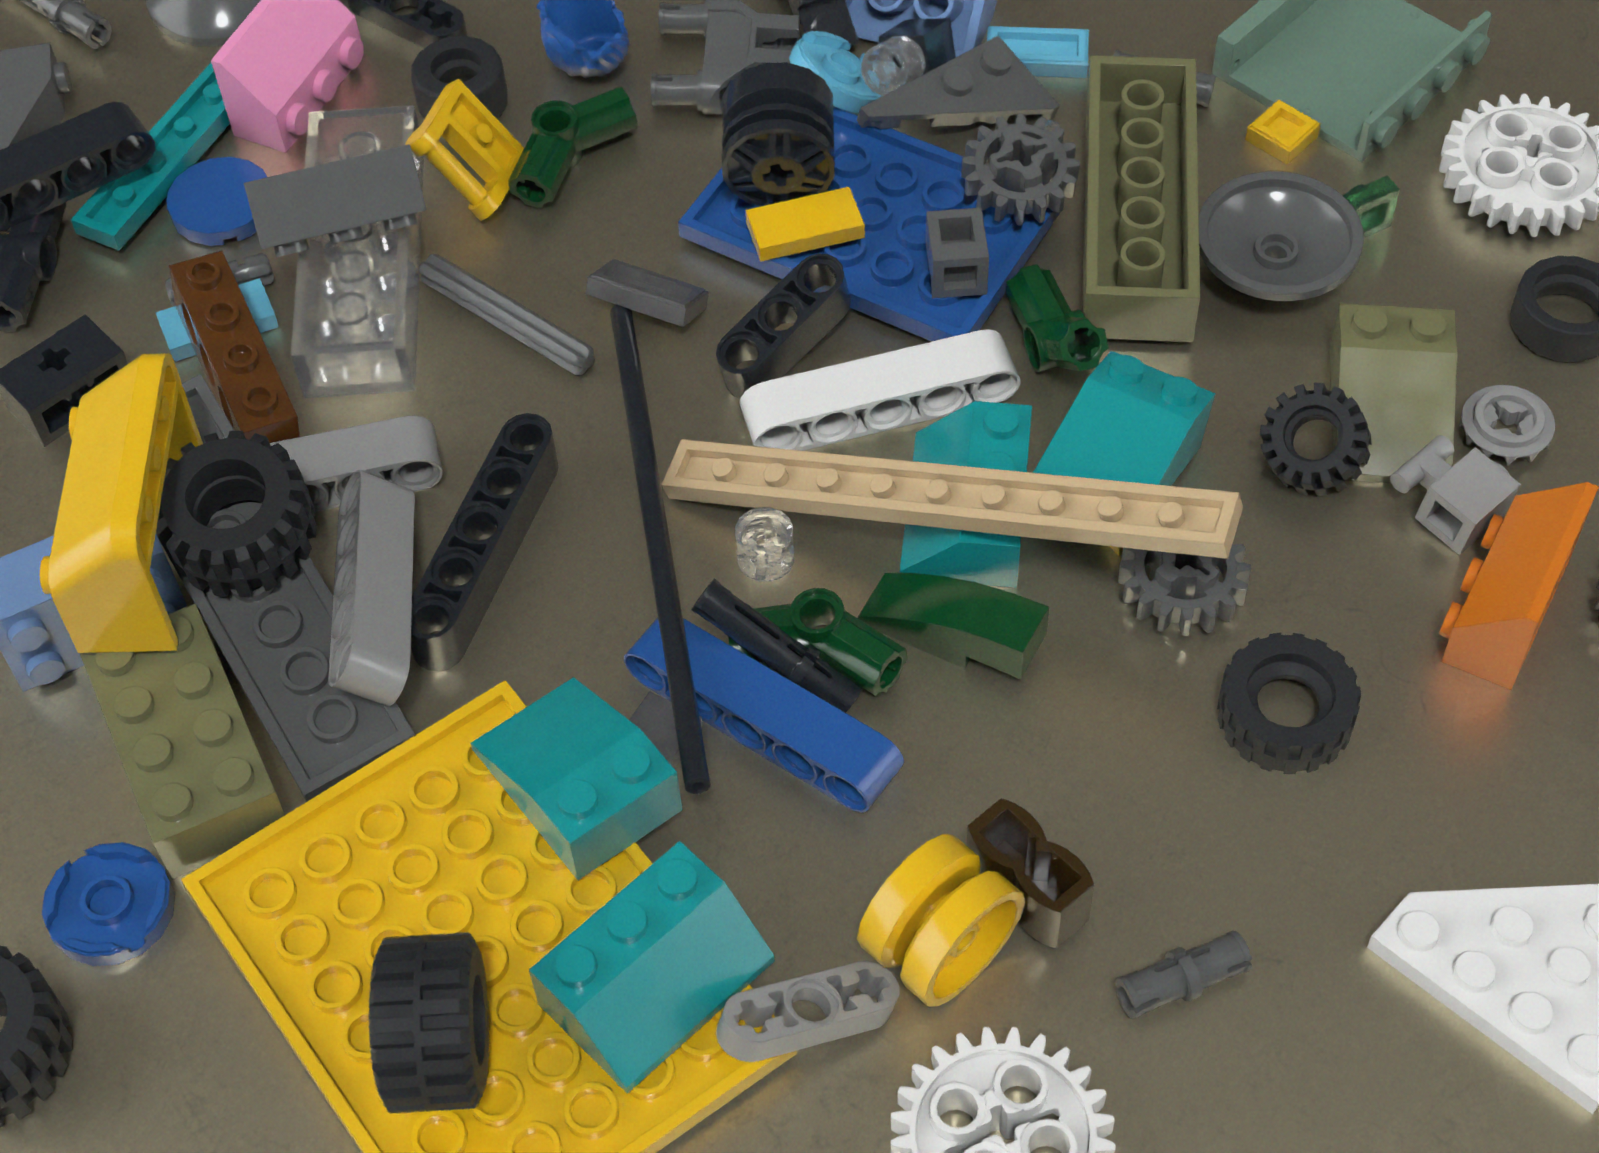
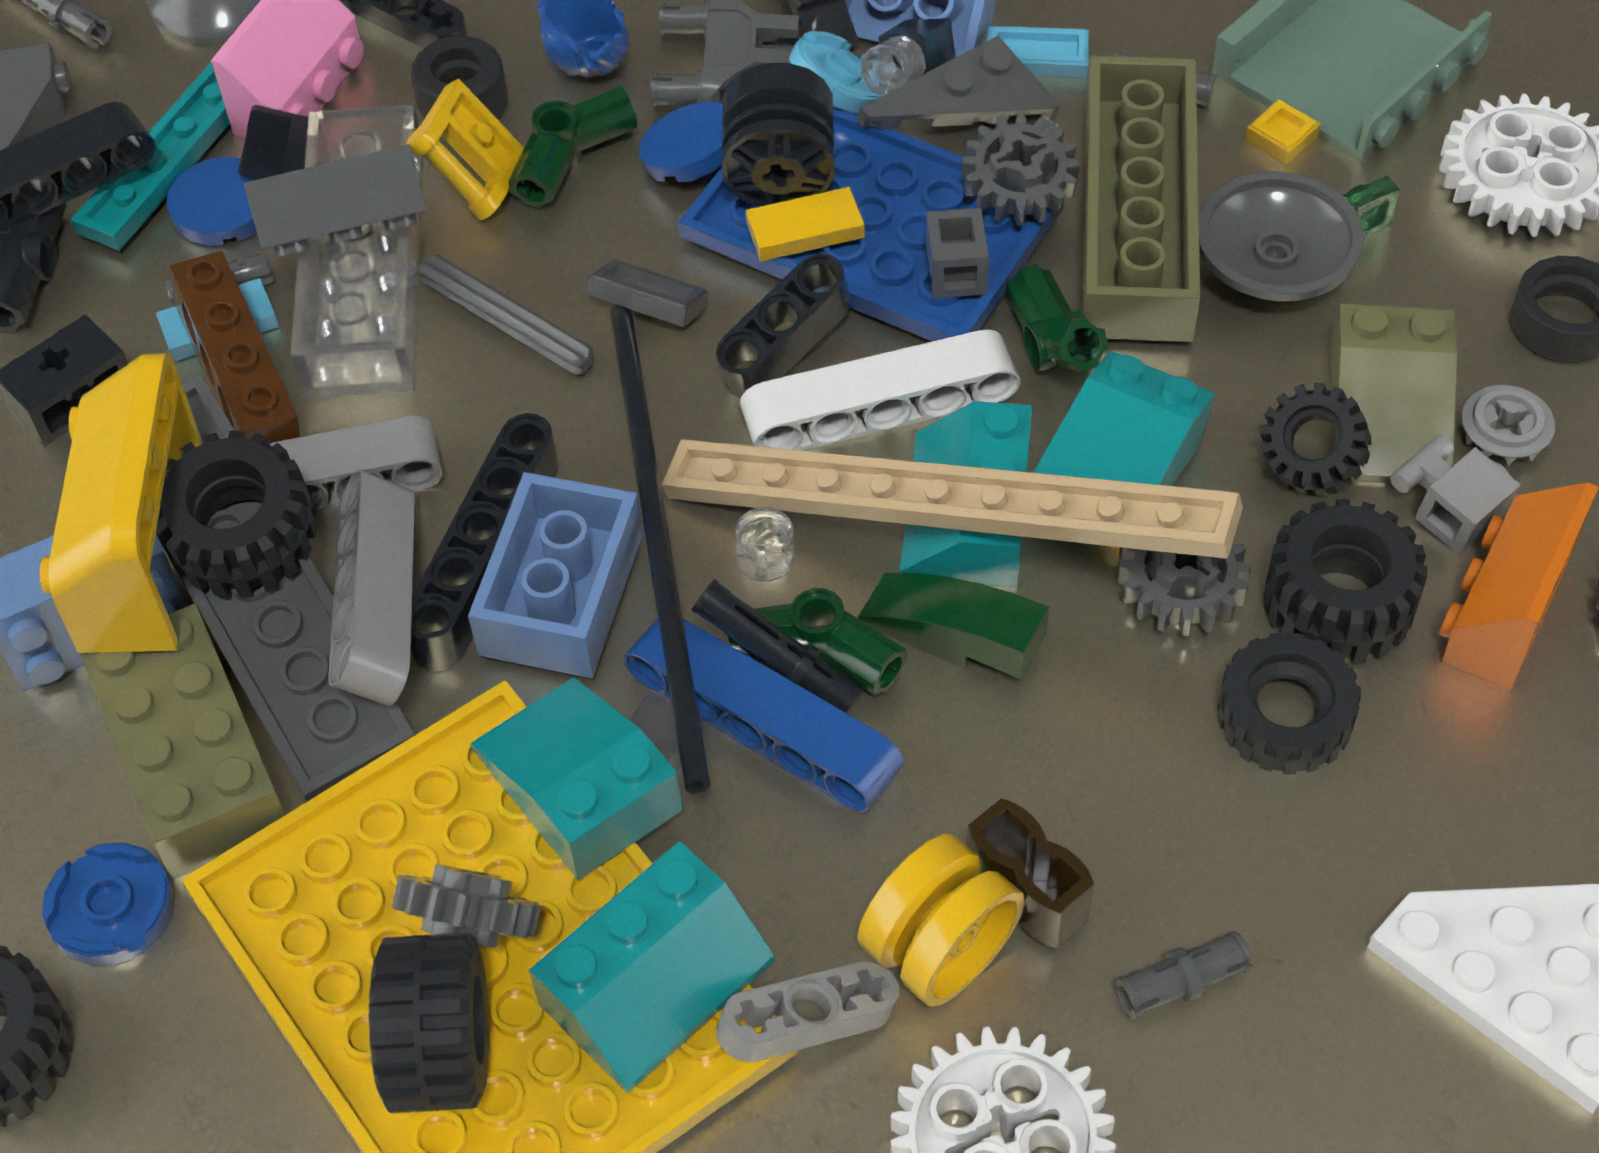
none -> black panel [238,105,315,179]
none -> dark grey gear [392,864,541,948]
none -> medium blue brick [468,472,643,678]
none -> blue tile [638,101,723,182]
none -> black tyre [1264,499,1428,664]

